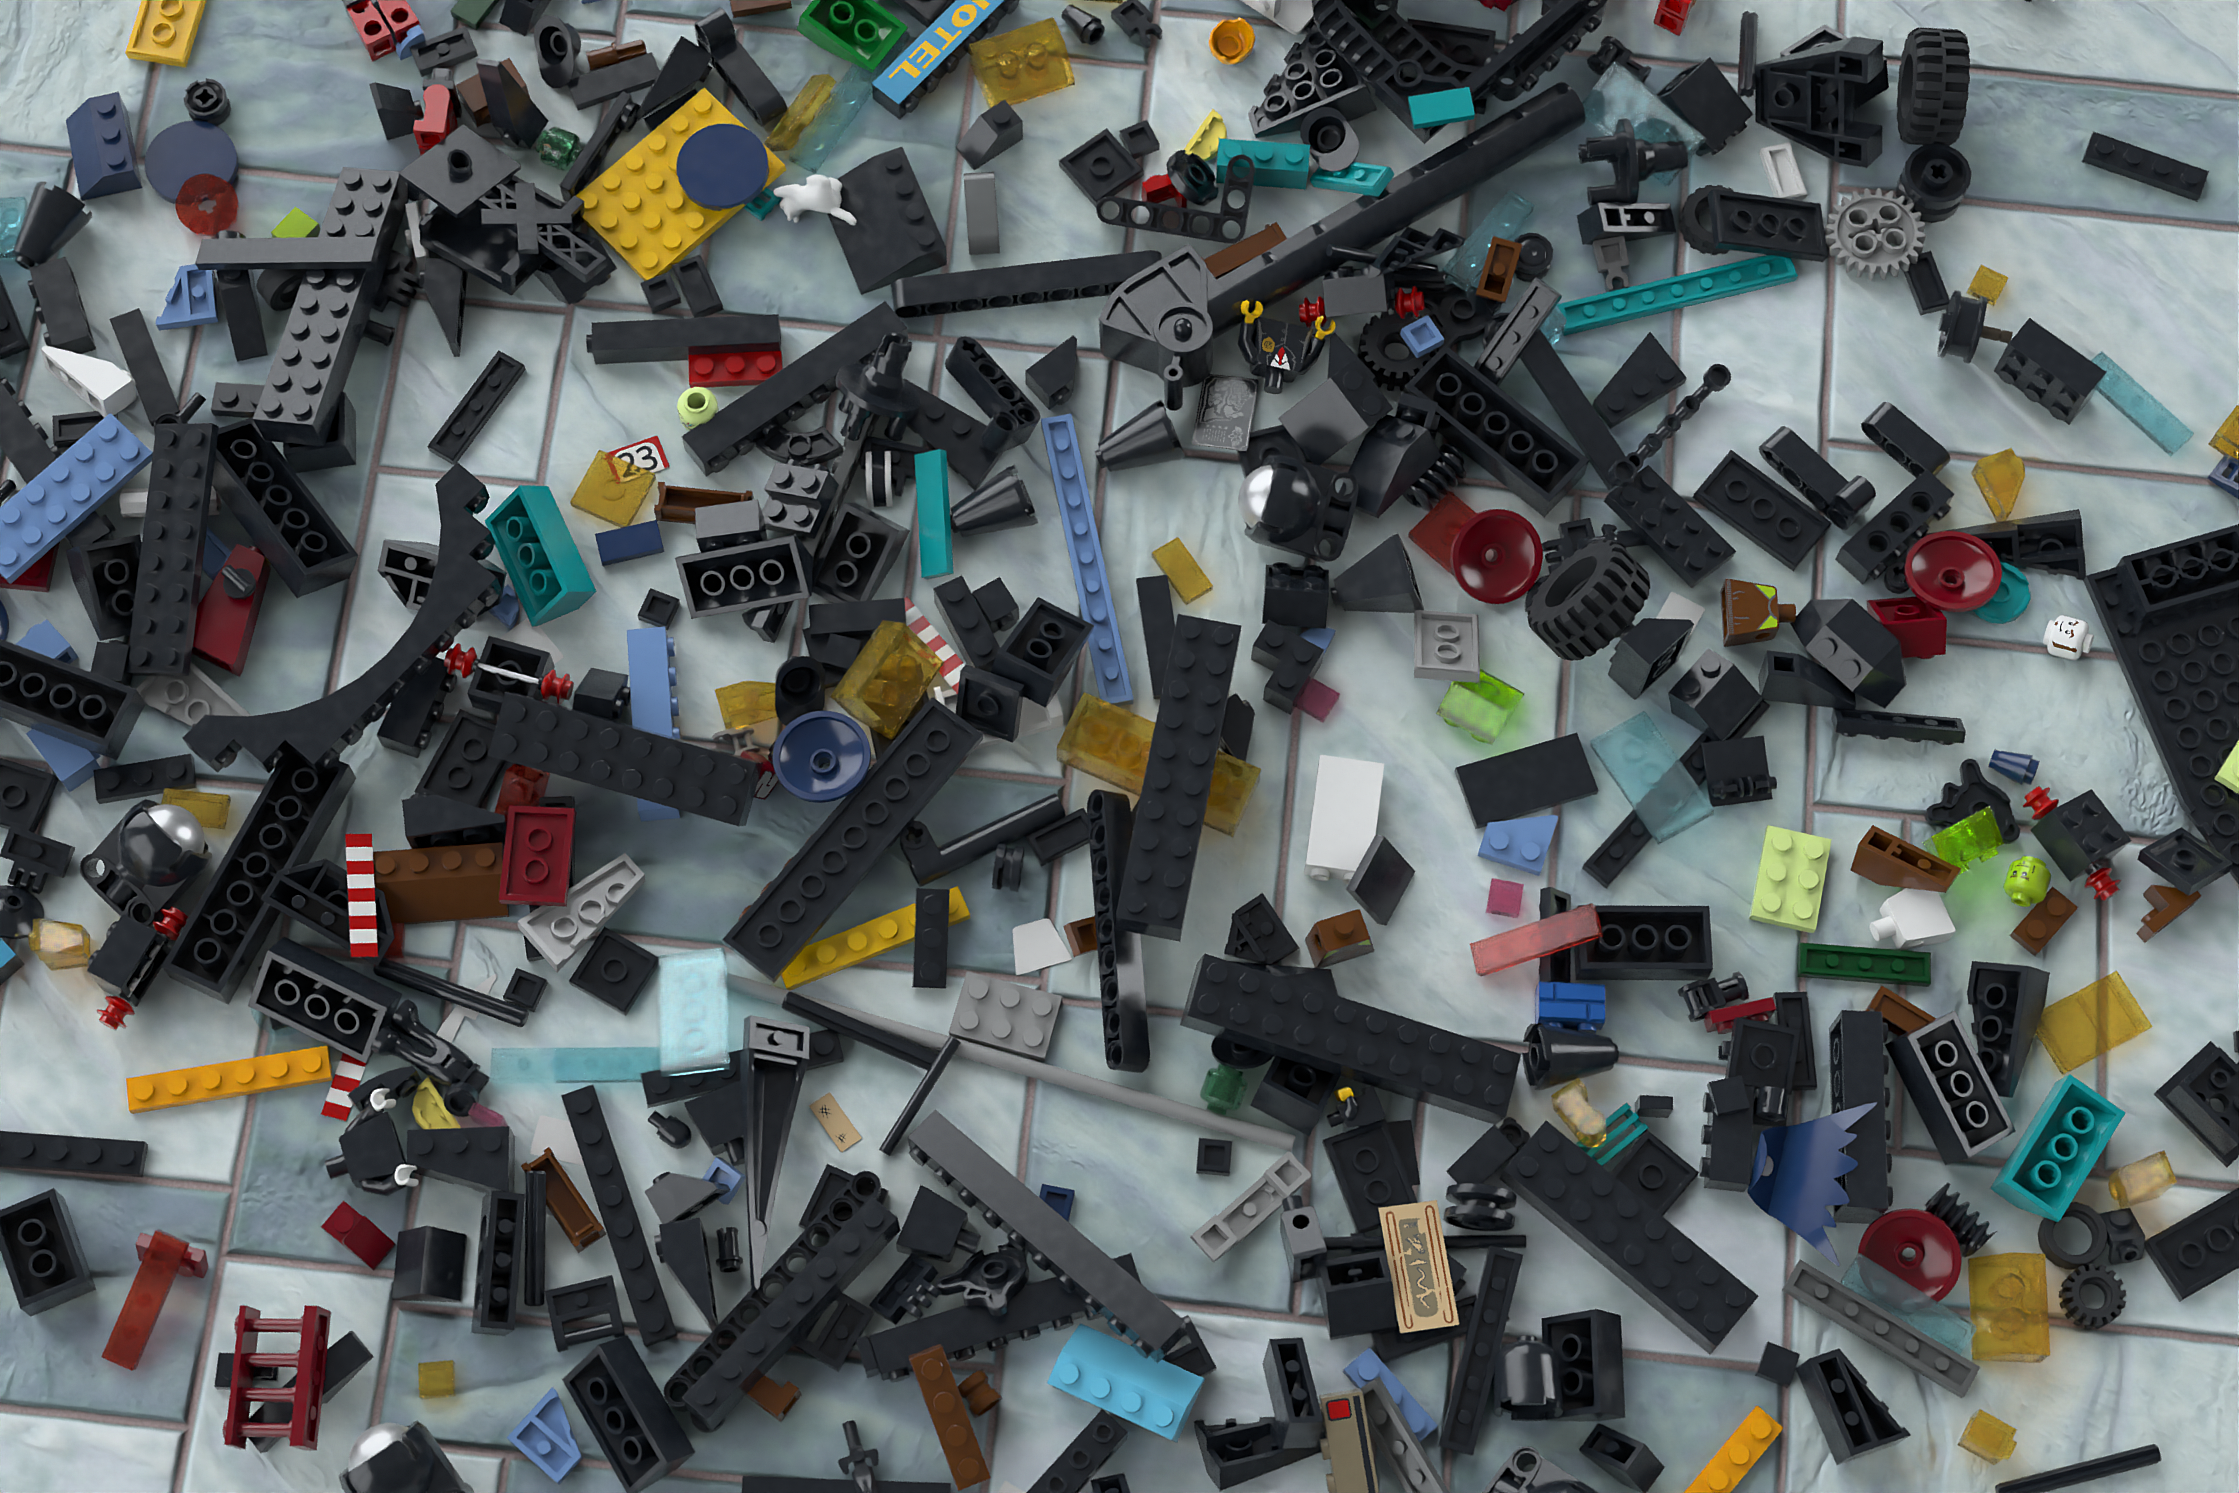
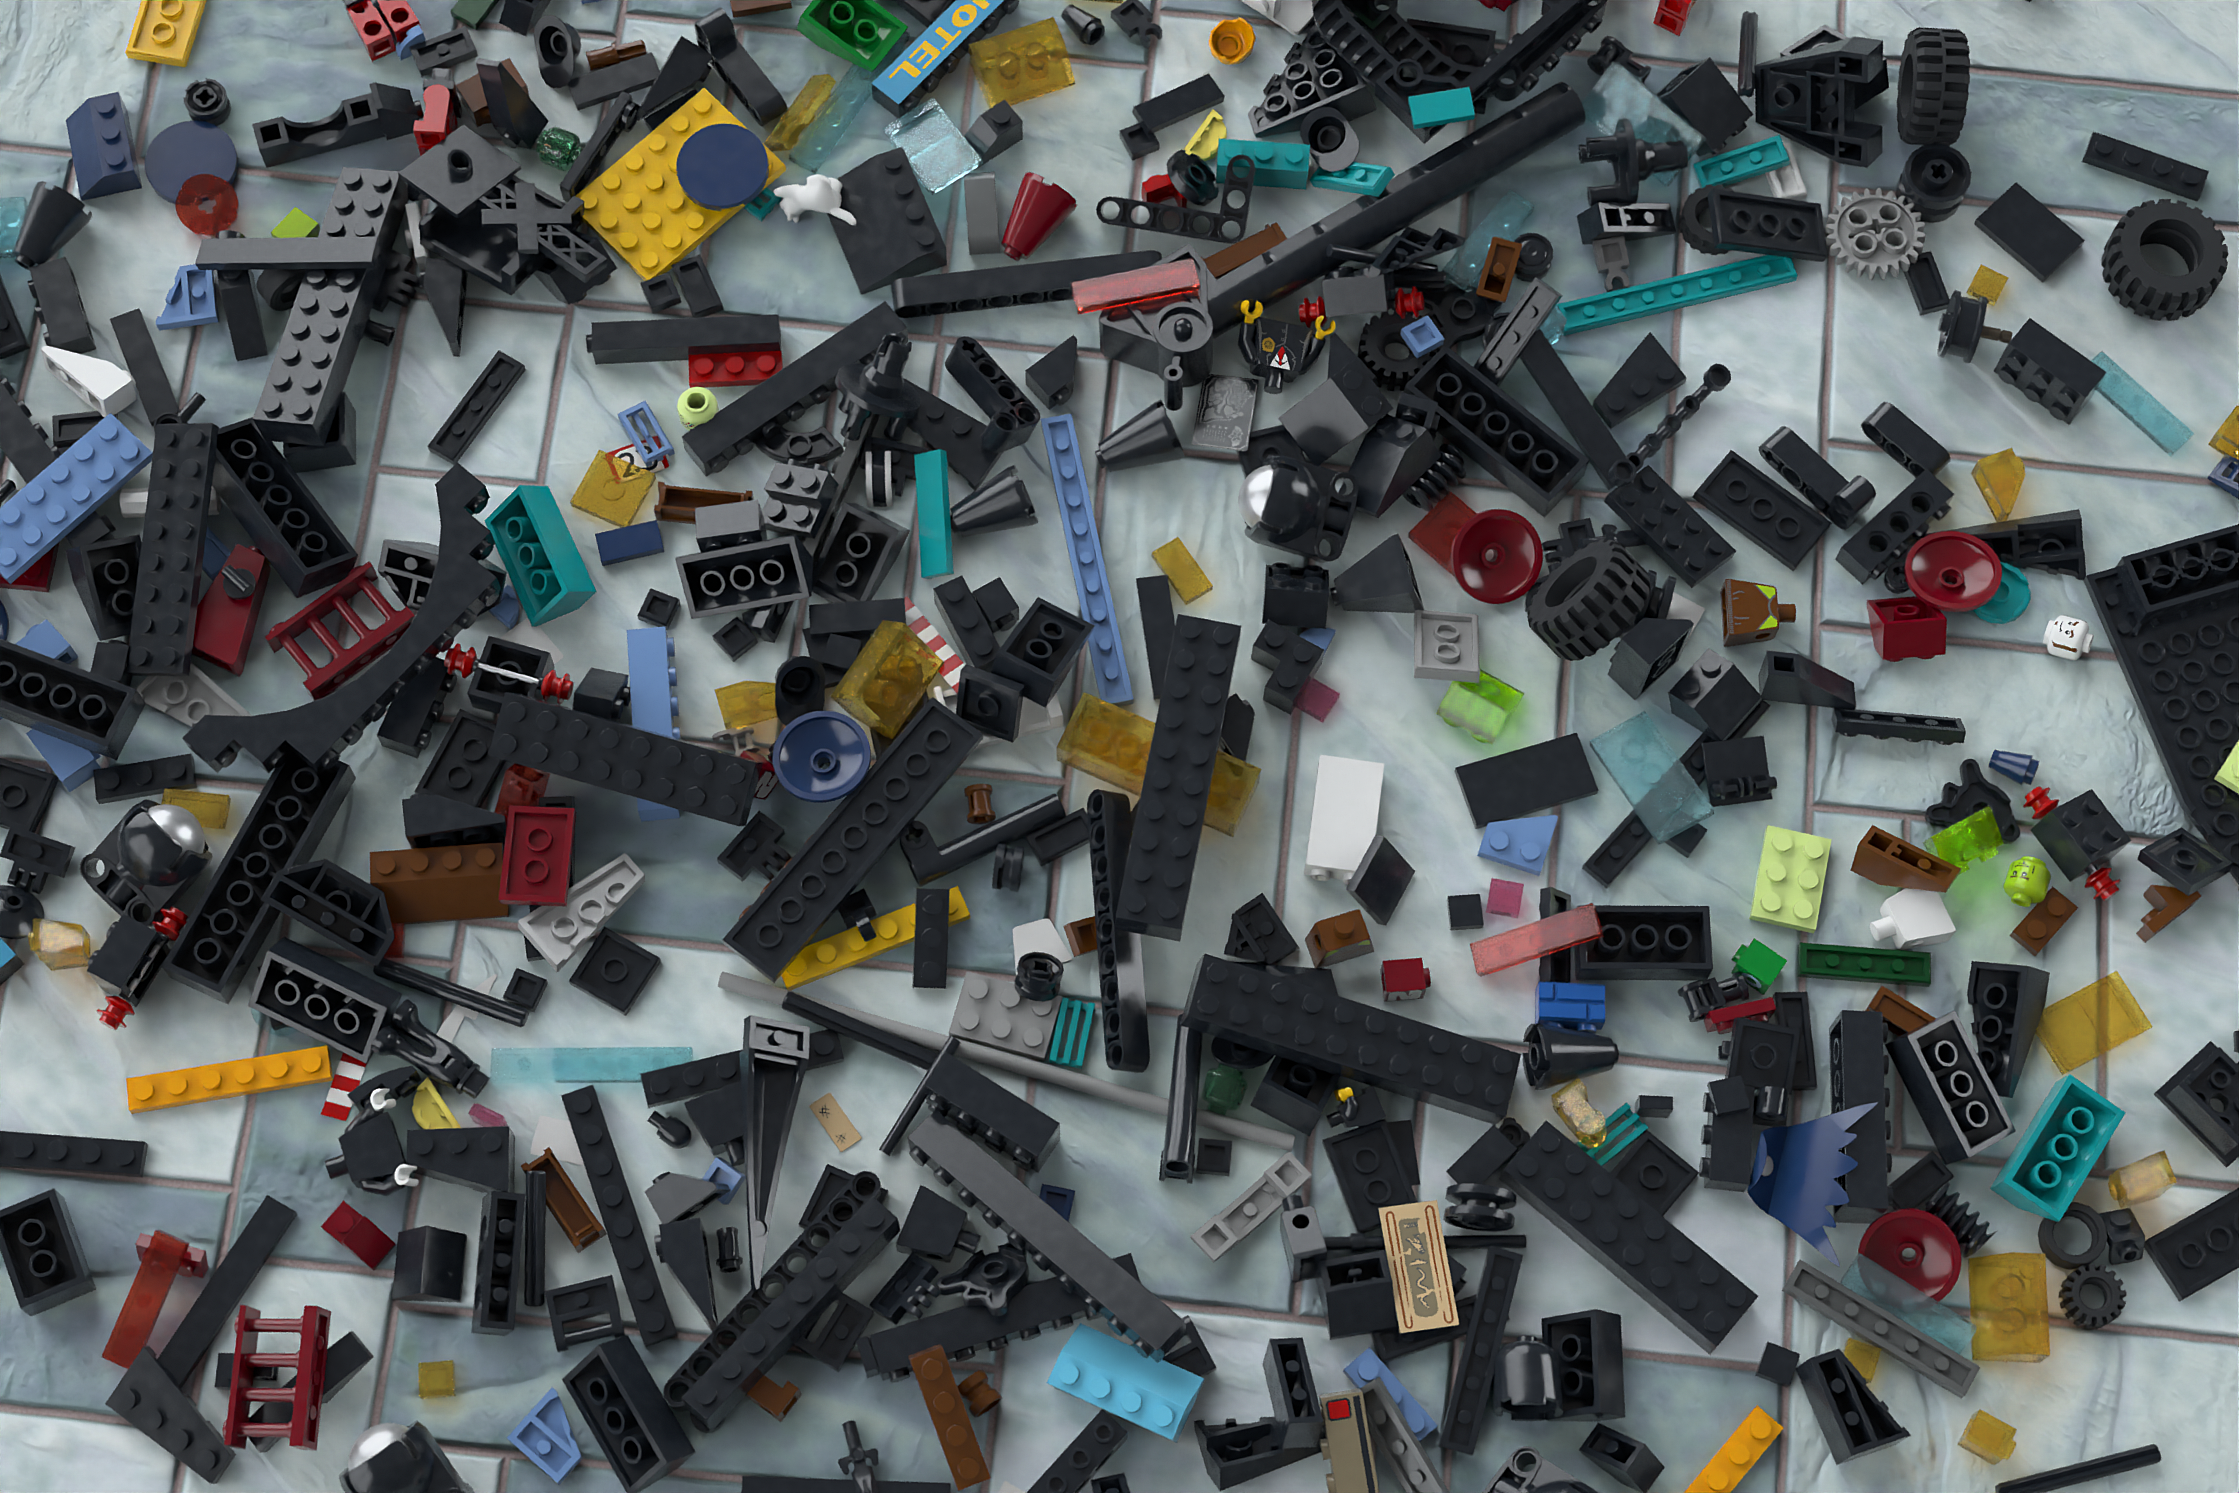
black plate [211,382,265,418] -> none
sticker [345,834,378,957] -> none
black tile [443,1082,479,1117] -> none
clear light blue tile [658,947,729,1077] -> none
black tile [1059,128,1144,207] -> none
black wedge [1790,598,1907,709] -> none
none -> black wing [105,1346,236,1484]
none -> black tile [157,1195,297,1388]
none -> black arch [252,93,385,168]
none -> dark red fence [265,561,415,701]
none -> medium blue tile [618,400,675,467]
none -> black tile [712,617,758,662]
none -> black hinge [717,811,791,882]
none -> black plate [838,888,877,942]
none -> clear light blue piece [882,97,983,195]
none -> black brick [924,1052,1060,1173]
none -> reddish brown bush [964,784,996,824]
none -> dark red cone [1001,172,1077,261]
none -> black wheel [1014,952,1064,1002]
none -> teal tile [1049,997,1095,1069]
none -> clear red tile [1071,258,1200,314]
none -> black tile [1132,74,1225,135]
none -> black axle [1159,1014,1203,1184]
none -> dark red brick [1380,958,1431,1002]
none -> black tile [1447,894,1484,930]
none -> black wheel [1632,570,1677,626]
none -> black tile [1661,811,1708,858]
none -> teal tile [1693,135,1790,188]
none -> green brick [1731,938,1787,995]
none -> clear yellow tile [1843,1338,1881,1383]
none -> black tile [1888,1151,1955,1210]
none -> black tile [1974,182,2085,283]
none -> black tyre [2101,199,2229,321]

